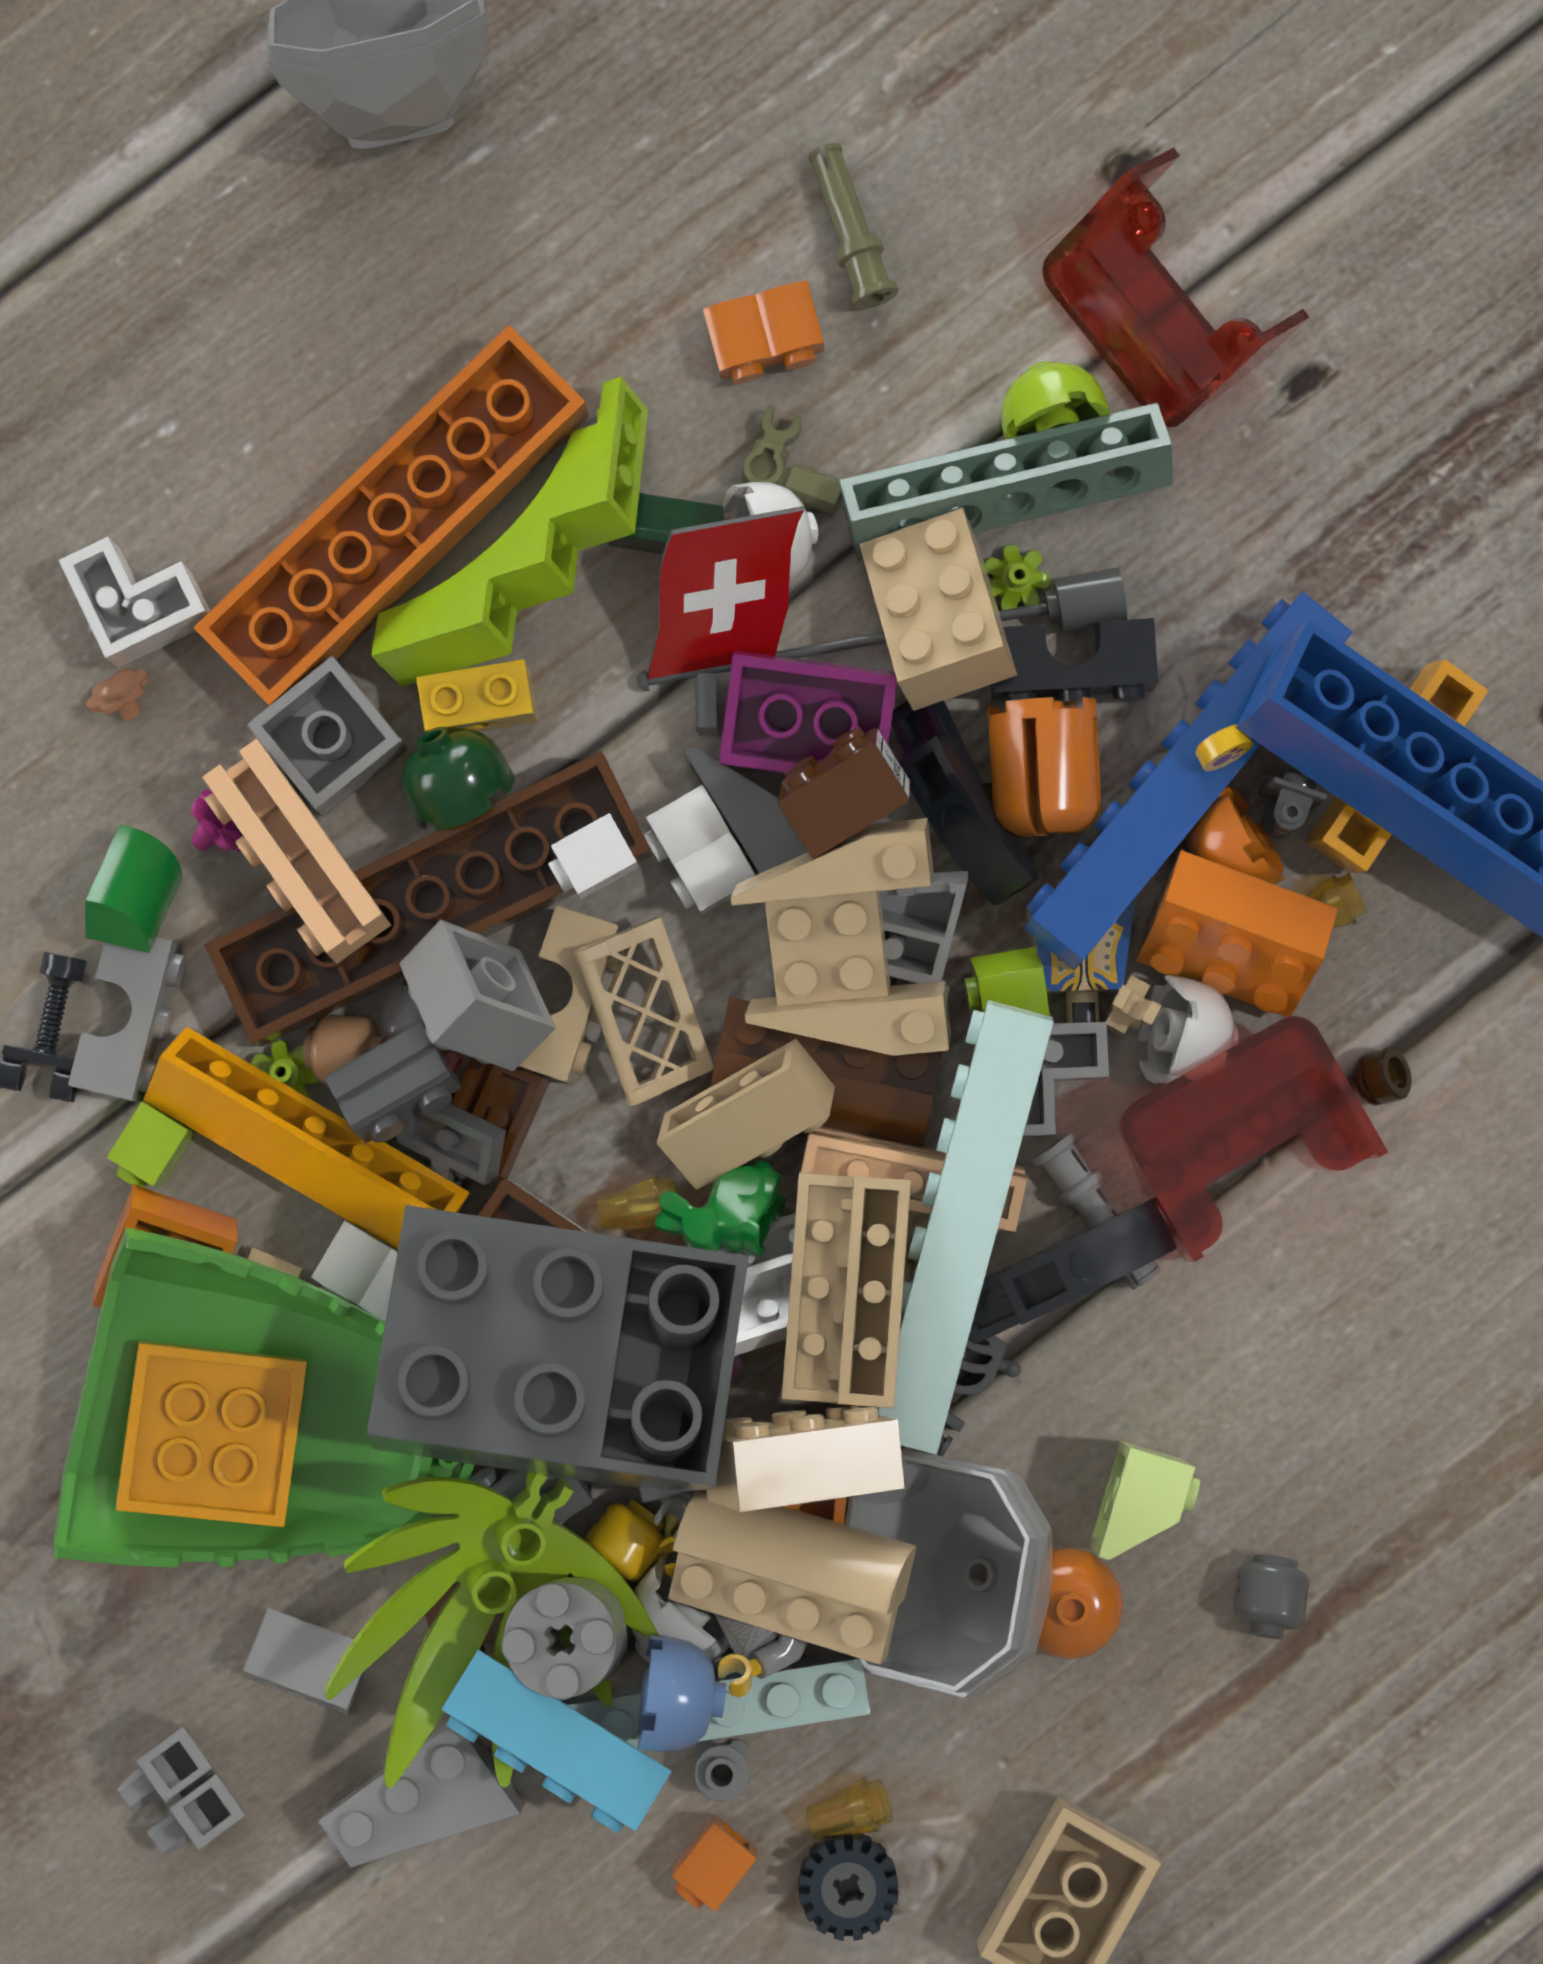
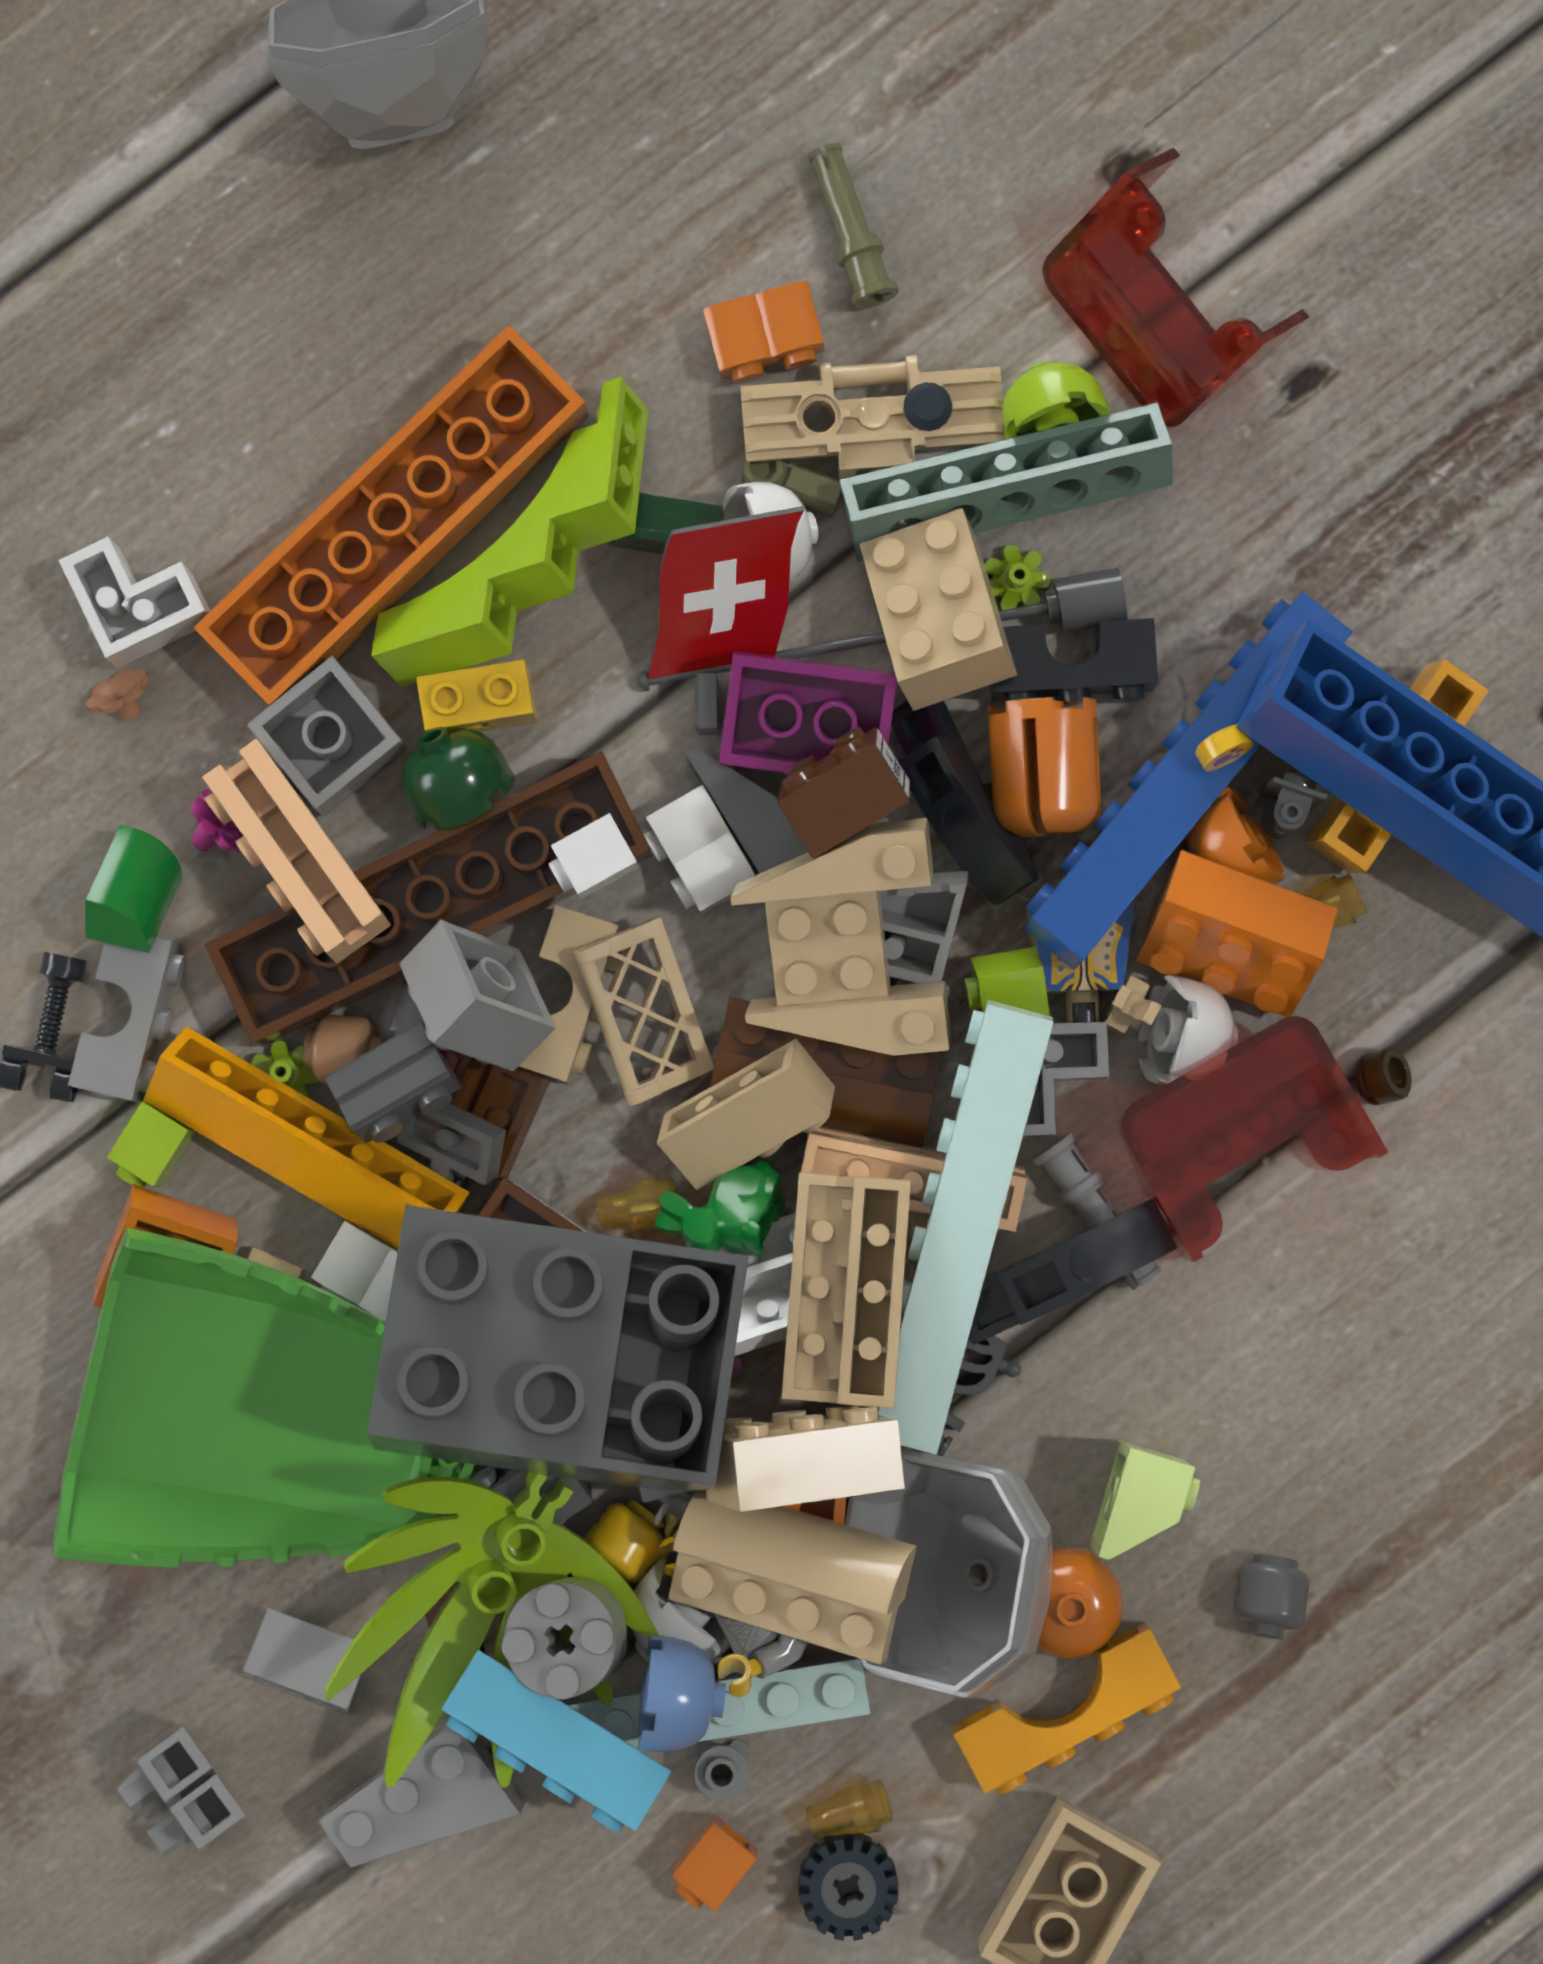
light orange plate [116,1340,307,1527] -> none
none -> tan piece [740,355,1005,480]
none -> light orange arch [951,1622,1181,1795]

